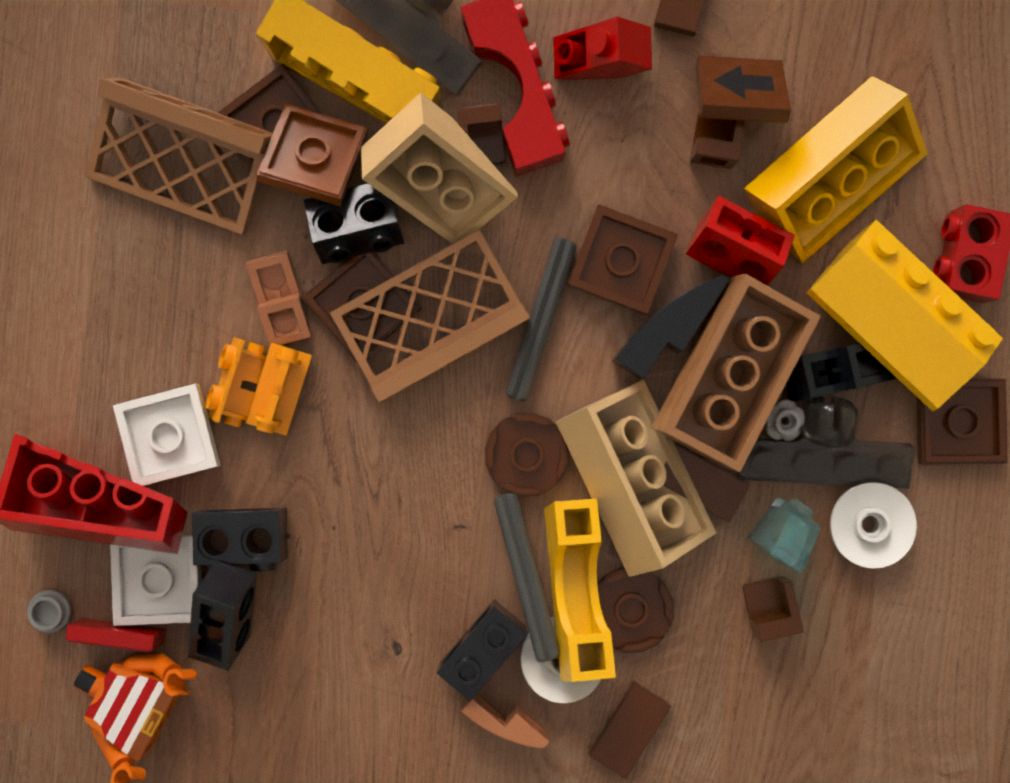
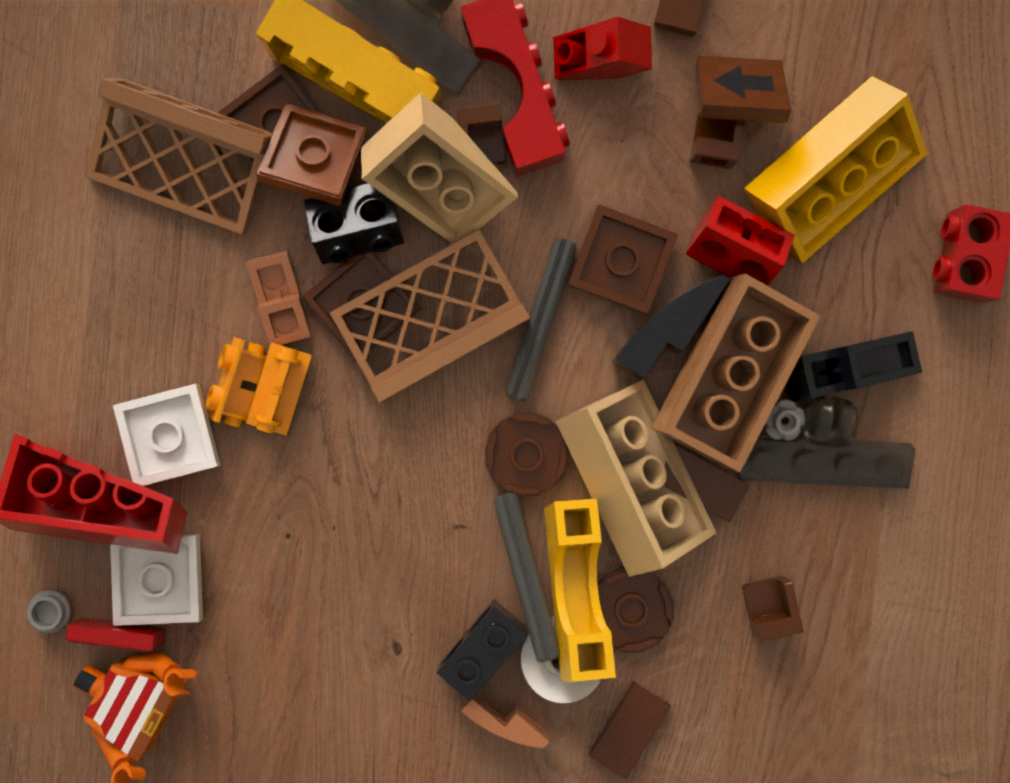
black brick [188,561,257,671] -> none
black brick [192,508,288,572] -> none
clear light blue slope [747,497,821,574] -> none
yellow slope [806,220,1003,412] -> none
white dish [830,482,917,569] -> none
reddish brown tile [916,379,1008,465] -> none

